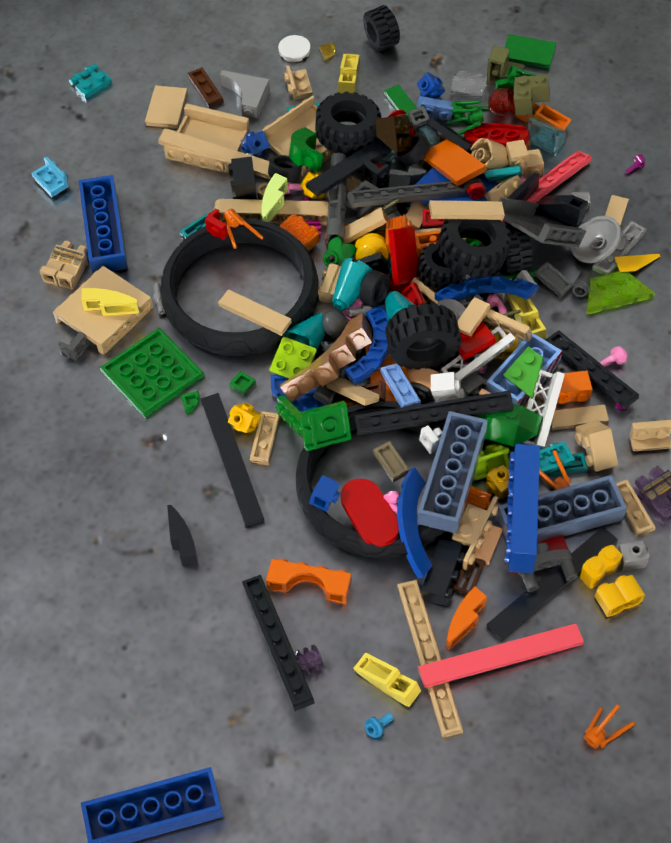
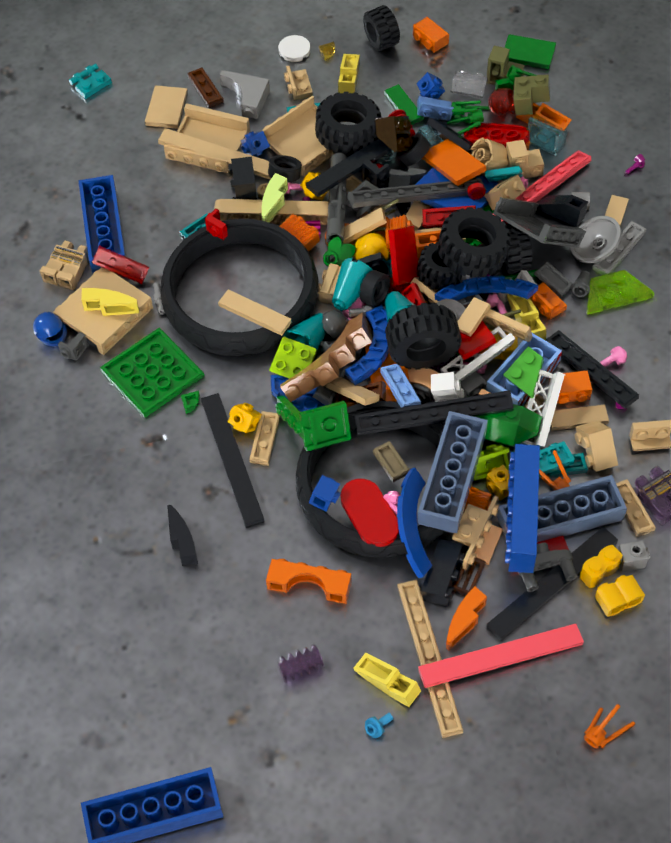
medium azure bracket [31,157,69,197] -> none
orange plant [223,209,263,249] -> none
green tile [229,371,256,396] -> none
black tile [242,575,315,711] -> none
green arch [289,127,323,172] -> none
dark grey brick [408,106,431,134] -> none
white tile [419,426,442,454] -> none
tan tile [429,200,505,220] -> none
black tile [508,172,539,201] -> none
yellow sticker [614,254,661,272] -> none
none -> blue helmet [33,312,67,346]
none -> red tile [92,246,149,284]
none -> orange brick [413,16,449,53]
none -> orange bracket [530,282,567,320]

